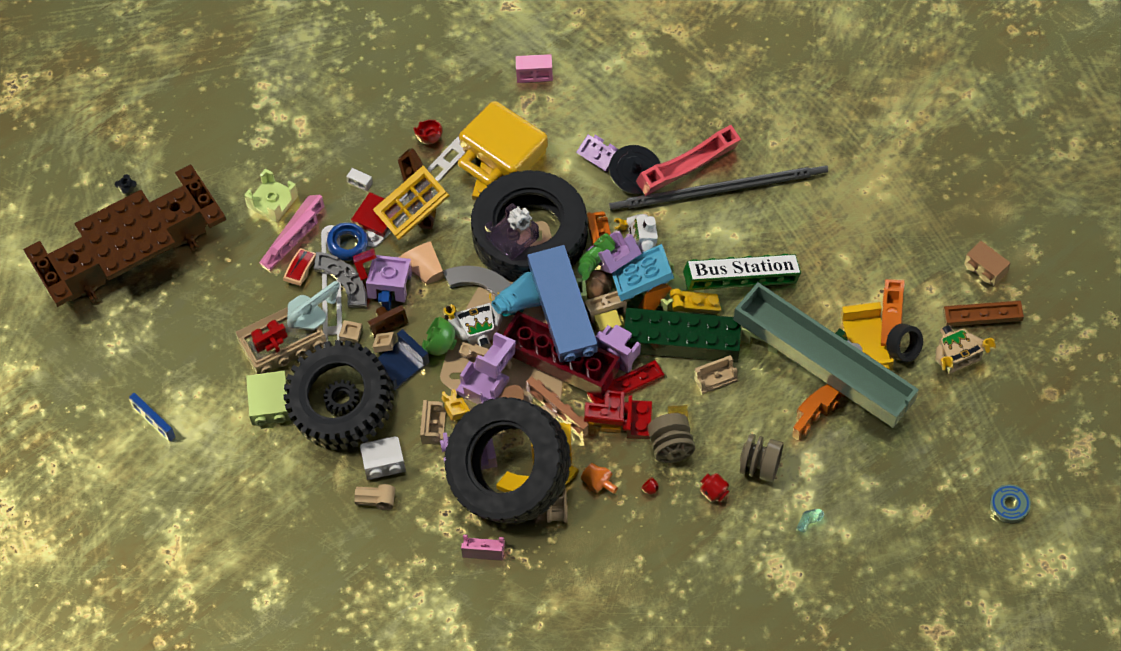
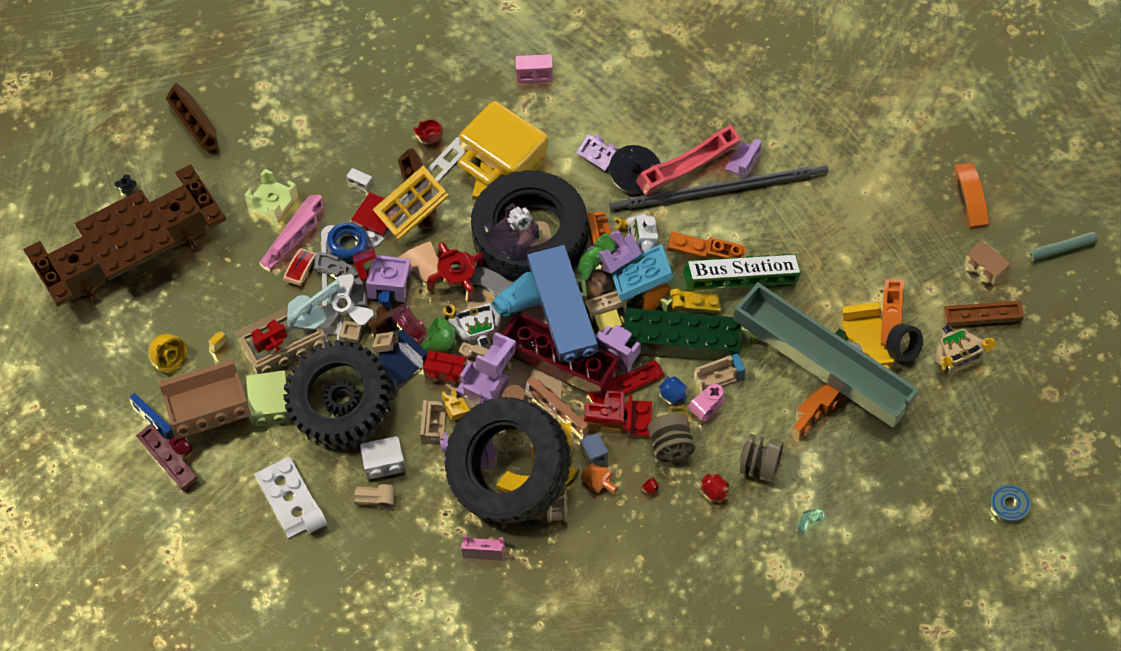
none -> dark red plate [136,423,199,492]
none -> yellow cylinder [148,333,187,373]
none -> medium nougat panel [159,359,251,440]
none -> reddish brown brick [166,83,219,151]
none -> yellow tile [209,331,227,354]
none -> white hinge [254,456,327,539]
none -> white piece [320,274,374,329]
none -> clear pink slope [390,304,428,345]
none -> red brick [423,350,467,385]
none -> red plate [427,242,484,302]
none -> sand blue brick [580,433,608,465]
none -> blue head [658,376,687,405]
none -> orange slope [667,231,746,260]
none -> bright pink piece [688,384,724,422]
none -> lavender panel [726,138,762,178]
none -> dark azure tile [731,353,745,380]
none -> orange slope [954,162,989,228]
none -> sand green piece [1029,232,1097,261]

